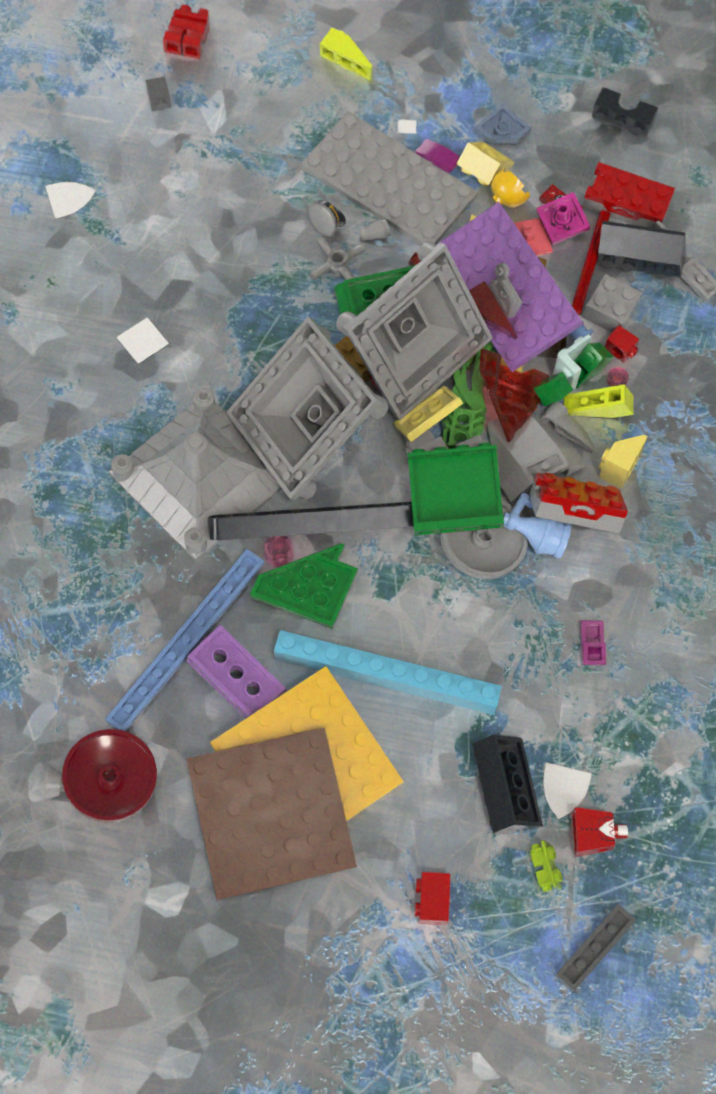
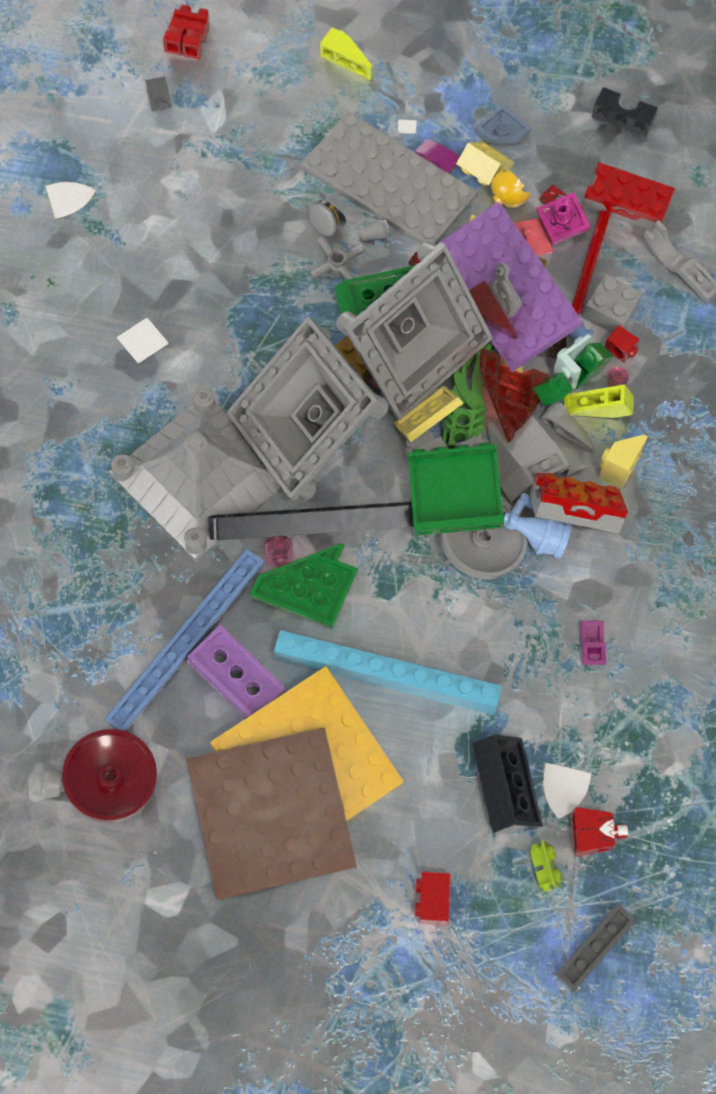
slope [598,221,686,277] -> none

